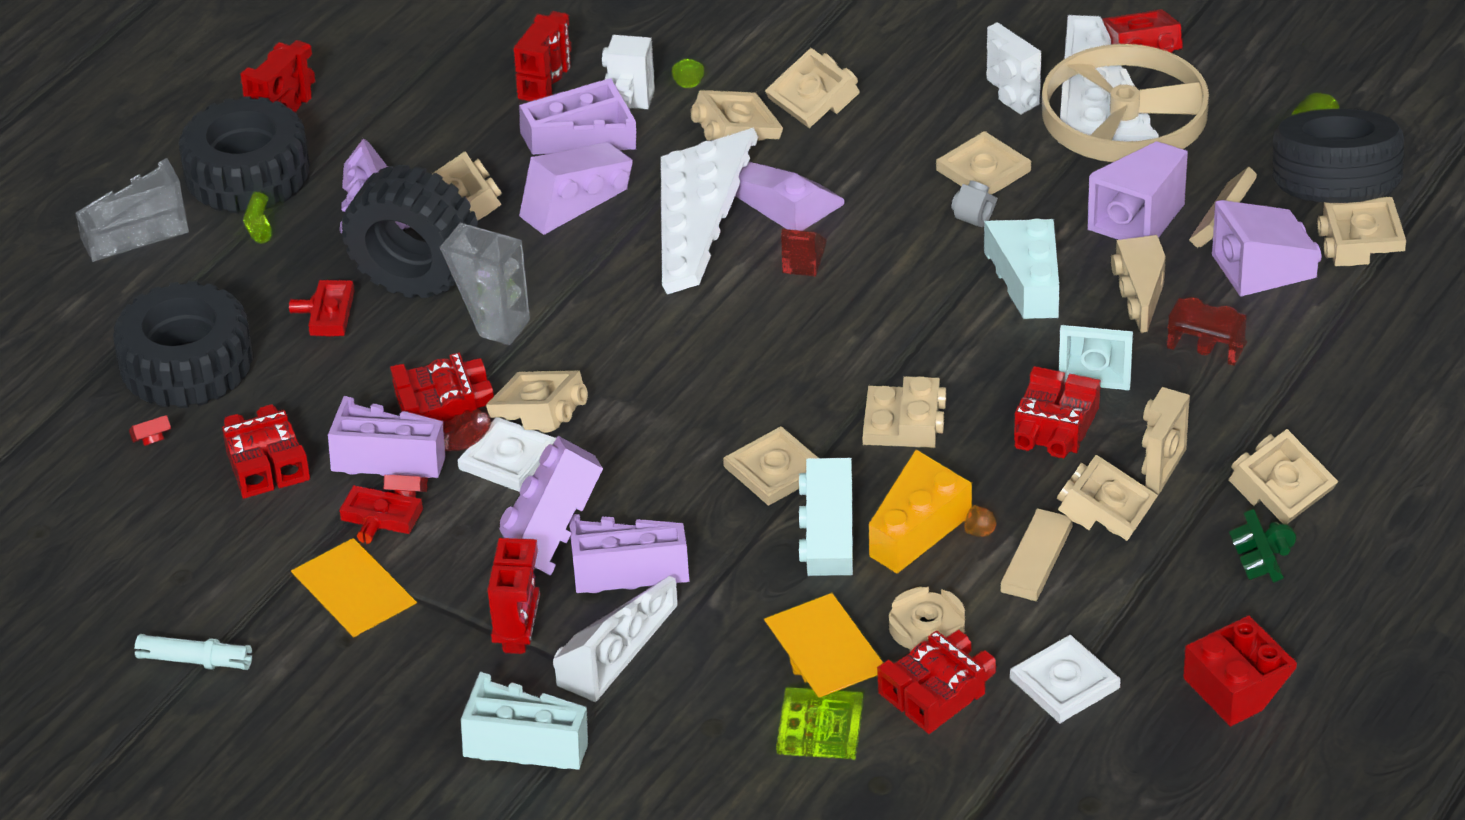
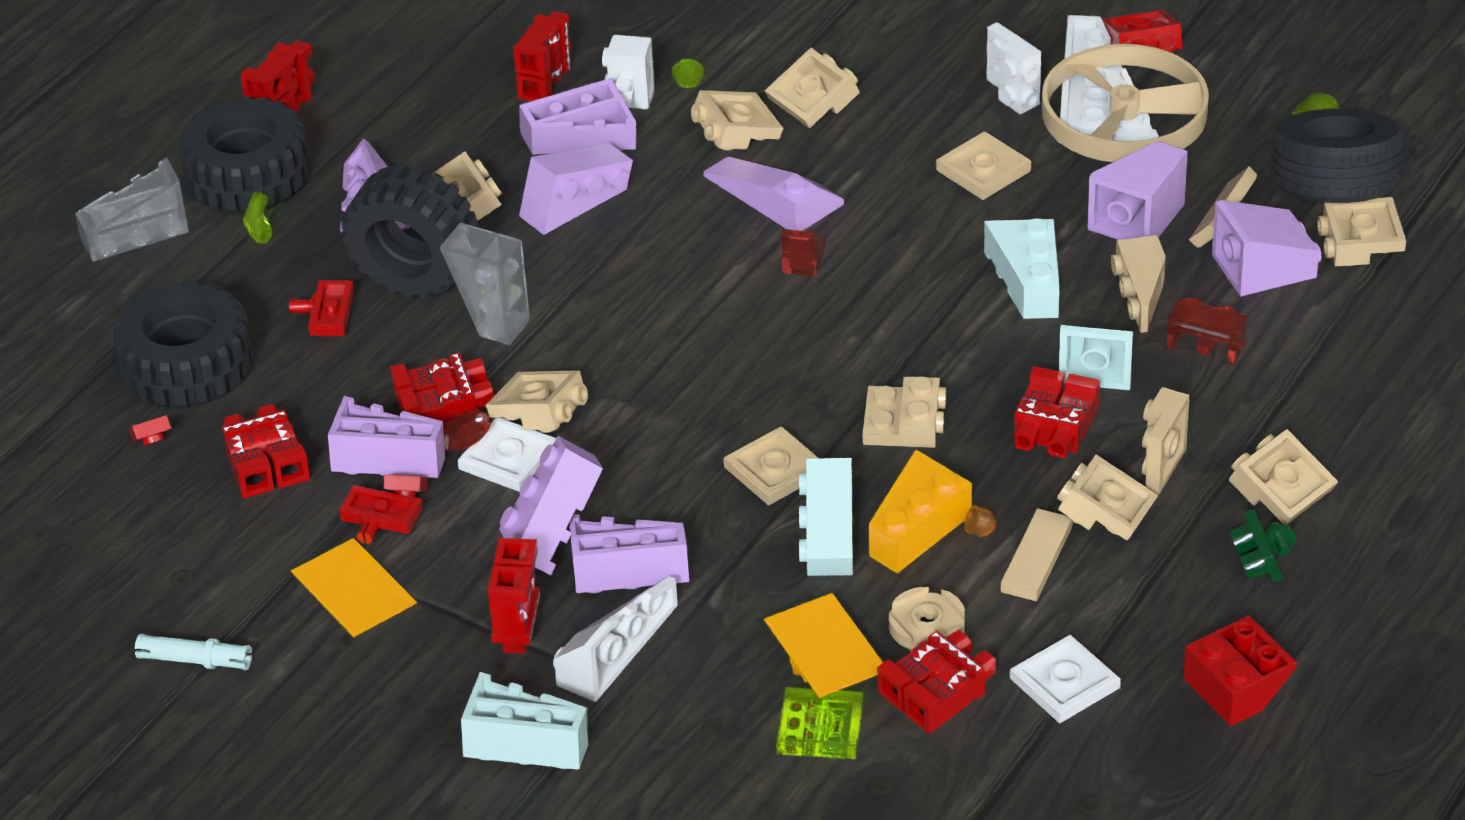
white wing [661,128,758,294] -> none
light grey plate [952,180,998,227] -> none

